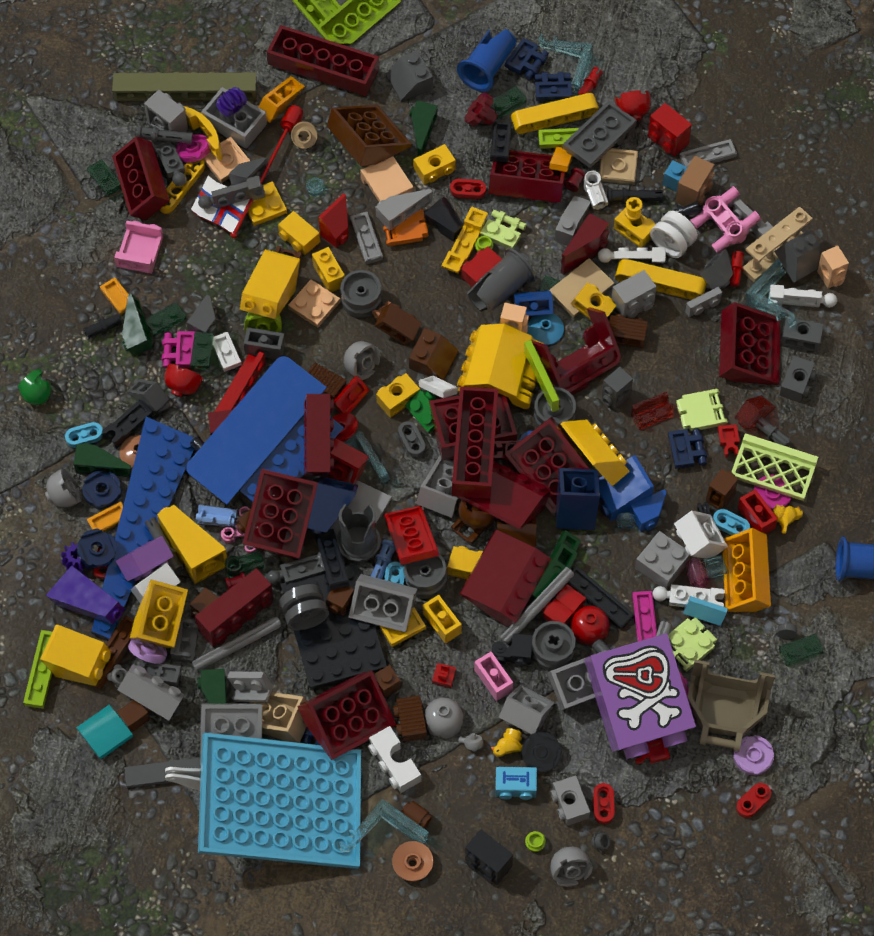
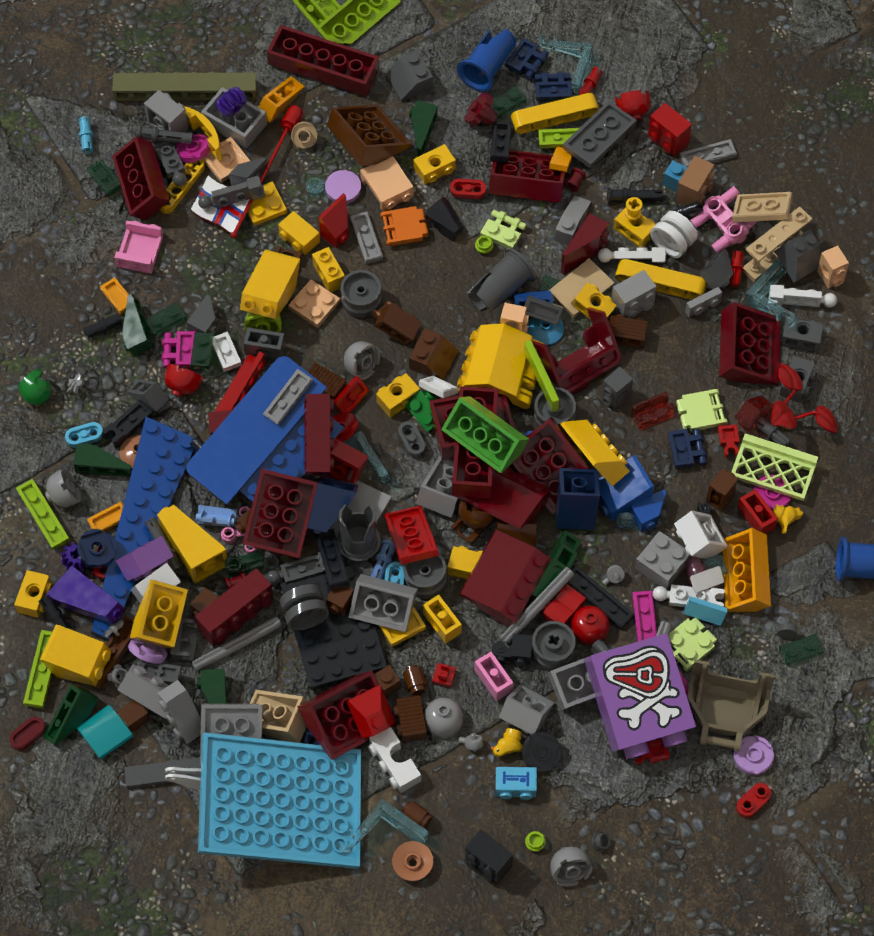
dark blue plate [82,471,122,510] -> none
light grey bracket [227,671,274,702] -> none
light grey slope [376,189,433,230] -> none
yellow slope [441,207,488,274] -> none
red brick [461,246,502,287] -> none
light grey brick [550,775,590,826] -> none
white piece [583,171,608,210] -> none
red plate [593,783,615,824] -> none
tan tile [599,148,638,185] -> none
medium azure plate [713,509,750,536] -> none
none -> dark red tile [9,717,46,751]
none -> yellow brick [14,570,53,618]
none -> lime plate [16,479,70,550]
none -> black pin [38,594,71,629]
none -> dark green slope [44,684,99,746]
none -> light grey plant [66,373,84,394]
none -> medium azure pin [79,116,93,154]
none -> light grey plant [104,620,124,638]
none -> light grey brick [157,680,201,744]
none -> light grey tile [263,369,314,426]
none -> lavender tile [325,170,361,204]
none -> red slope [346,685,396,738]
none -> reddish brown brick [403,665,427,696]
none -> bright green slope [441,396,529,473]
none -> dark grey tile [524,295,564,325]
none -> light grey piece [602,565,625,586]
none -> white sticker [690,566,724,593]
none -> tan tile [732,192,793,222]
none -> red plant [770,363,838,434]

